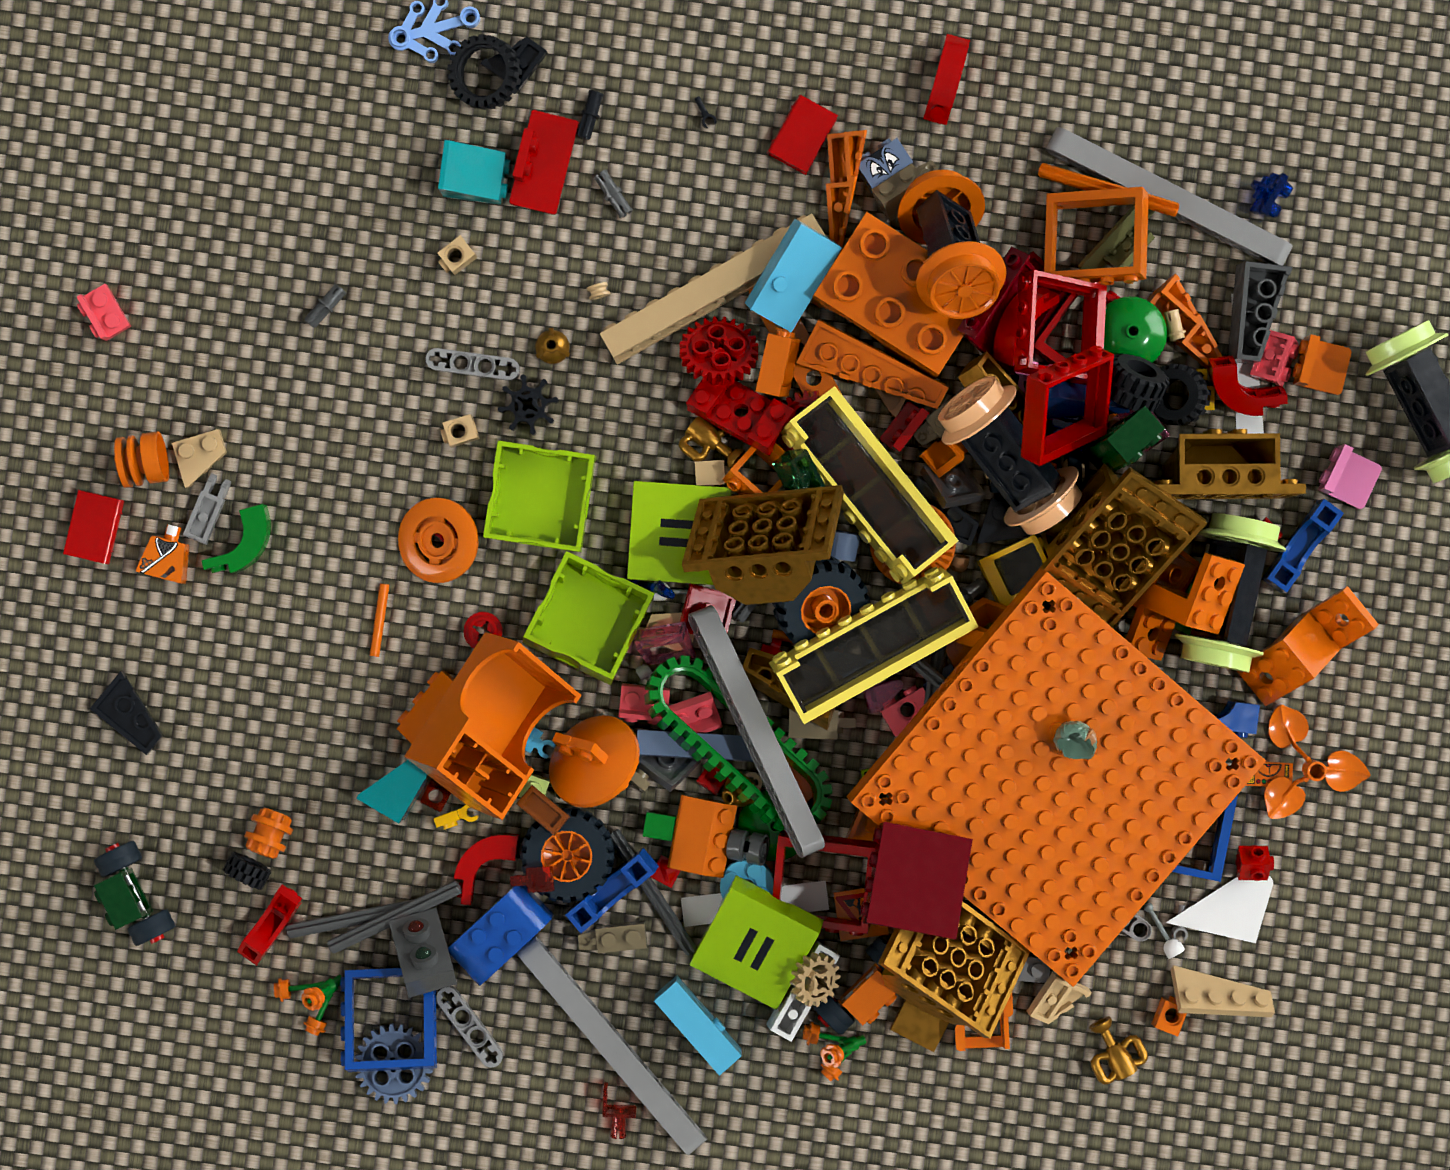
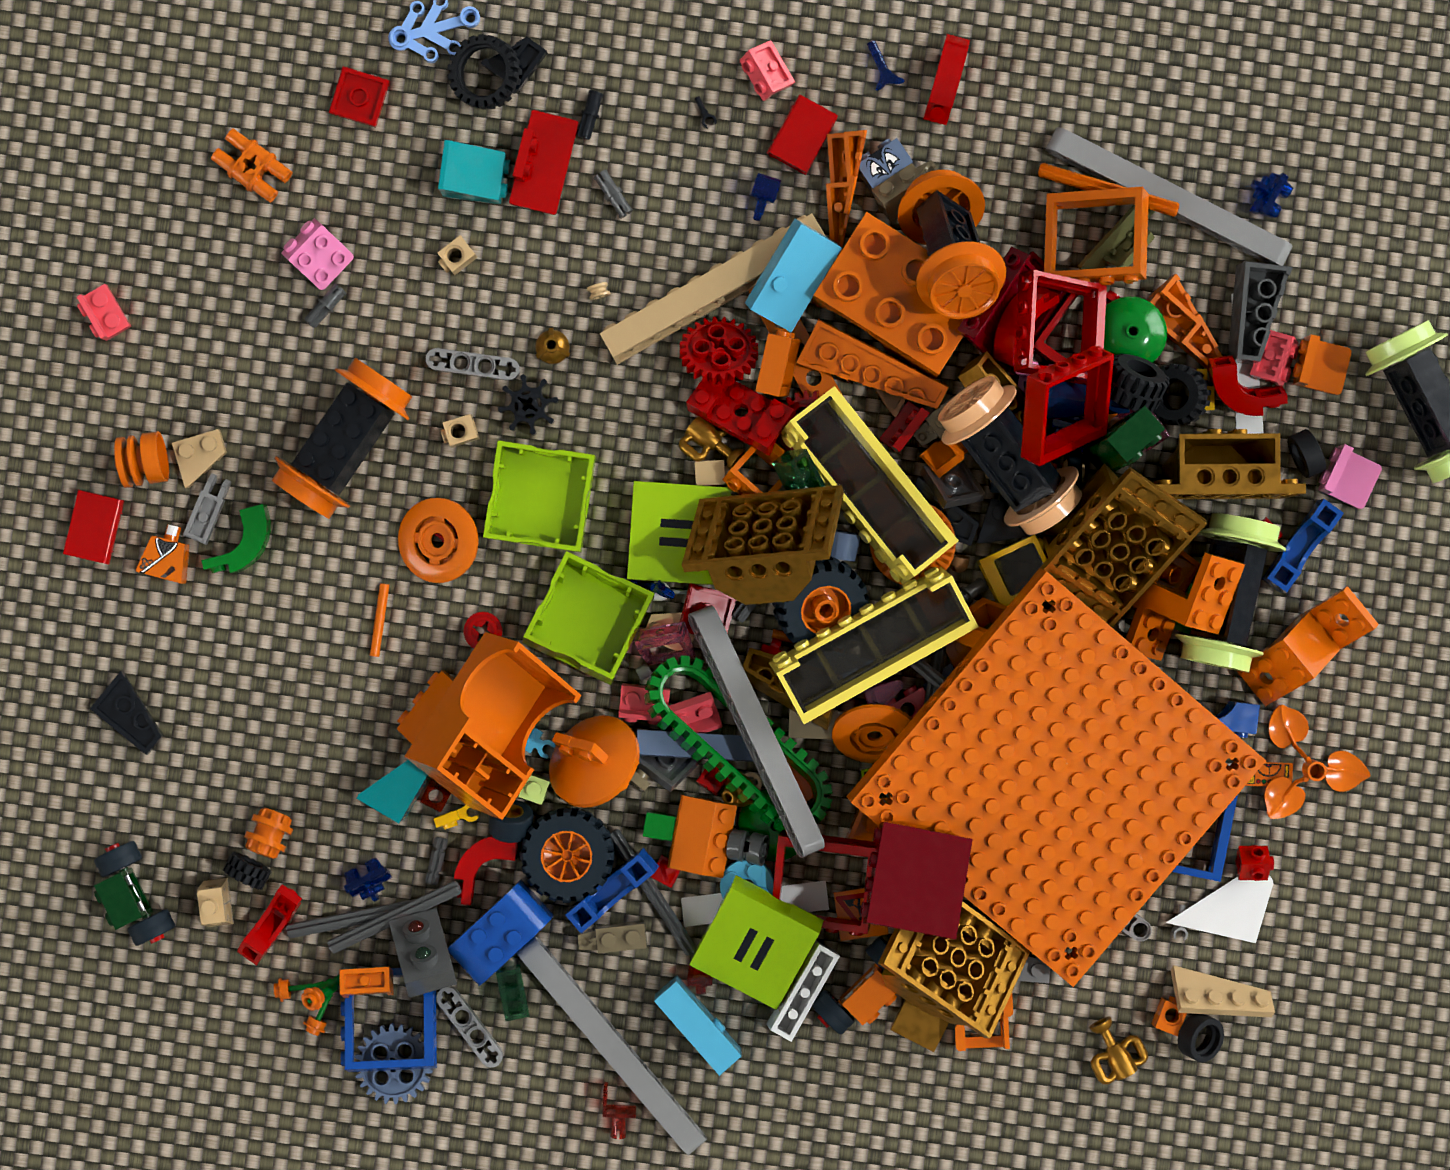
clear red plate [510,866,554,893] -> none
dark orange tile [516,785,570,836] -> none
tan gear [790,952,840,1007] -> none
orange plant [802,1021,866,1082] -> none
tan wing [1027,972,1092,1024] -> none
sand green hair [1053,721,1097,760] -> none
hinge [1144,903,1185,959] -> none
tan pin [1163,309,1186,341] -> none
none -> tan torso [197,878,234,927]
none -> orange pin [211,128,293,203]
none -> black brick [272,358,412,519]
none -> bright pink bracket [281,218,354,290]
none -> red tile [329,66,390,128]
none -> orange panel [339,967,394,998]
none -> clear blue hips [344,858,392,902]
none -> dark grey axle [425,837,448,885]
none -> black wheel [488,800,534,843]
none -> clear green brick [496,964,530,1022]
none -> clear red tile [687,965,713,994]
none -> coral bracket [740,40,795,101]
none -> clear blue piece [751,173,782,221]
none -> orange piece [832,704,912,763]
none -> clear blue piece [867,40,905,91]
none -> black tyre [1177,1014,1224,1063]
none -> black tyre [1287,429,1326,478]

